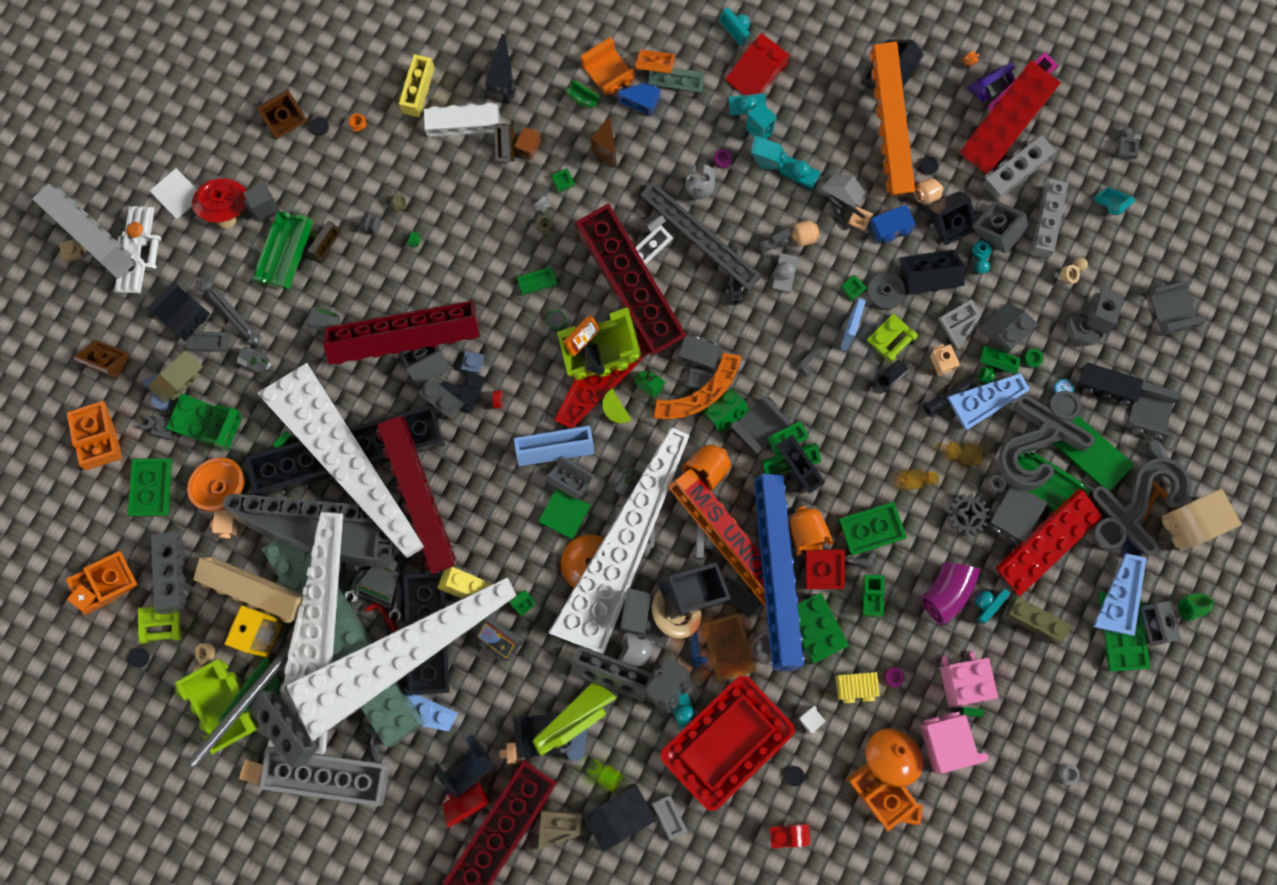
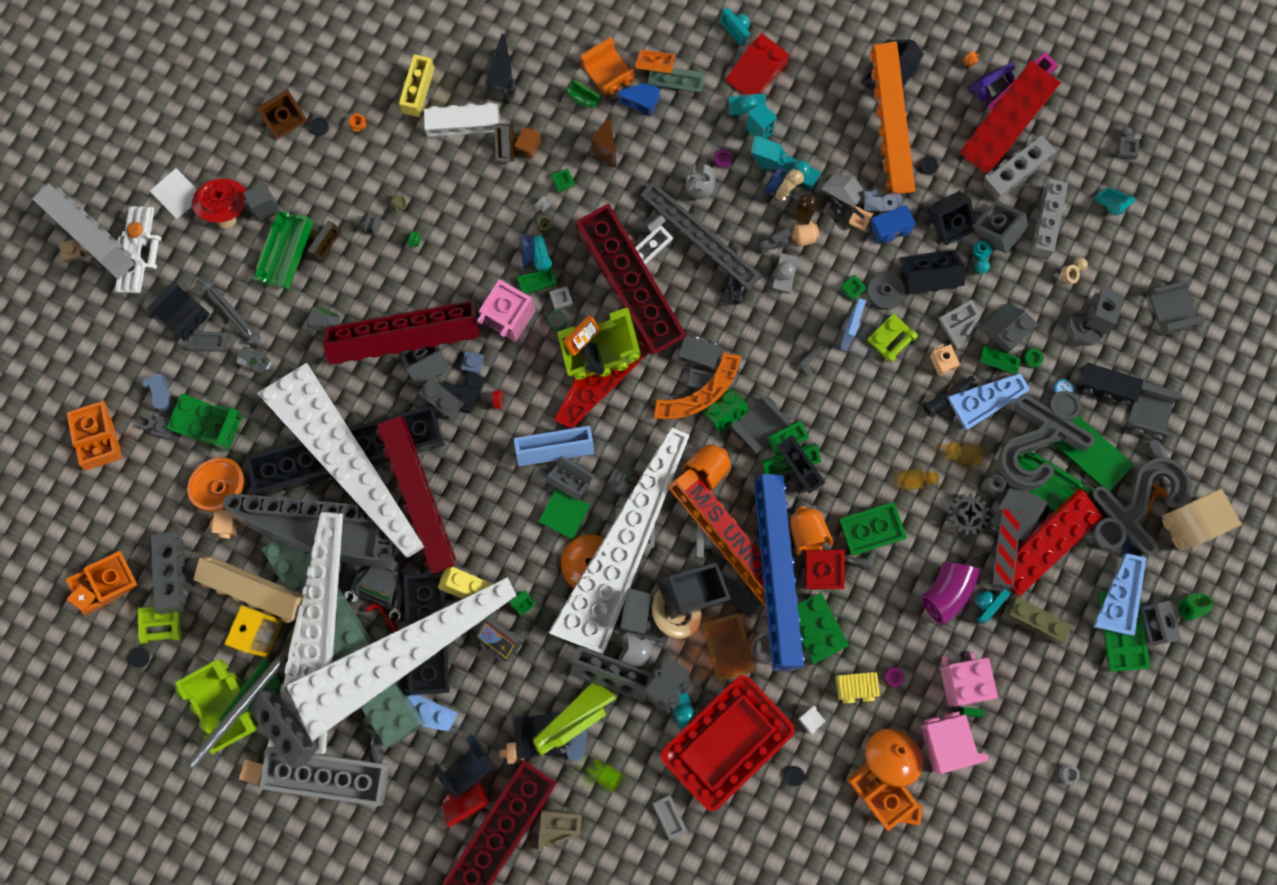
reddish brown slope [73,340,130,380] -> none
green plate [128,459,173,517] -> none
olive brick [148,351,203,403] -> none
tan plate [193,643,215,672] -> none
green tile [273,431,295,448] -> none
black slope [583,785,656,852] -> none
lime tile [603,388,632,423] -> none
green rock [634,370,666,399] -> none
blue bar [691,631,708,668] -> none
red brick [769,823,811,849] -> none
green brick [862,575,885,618] -> none
black piece [872,359,909,394] -> none
light nougat head [914,178,943,205] -> none
green plate [978,367,995,384] -> none
none -> bright pink container [477,279,535,342]
none -> piece [519,232,552,271]
none -> light grey plate [549,286,573,311]
none -> piece [762,163,804,201]
none -> dark brown tile [791,193,819,225]
none -> sand blue leg [864,189,902,211]
none -> tile [992,508,1022,588]

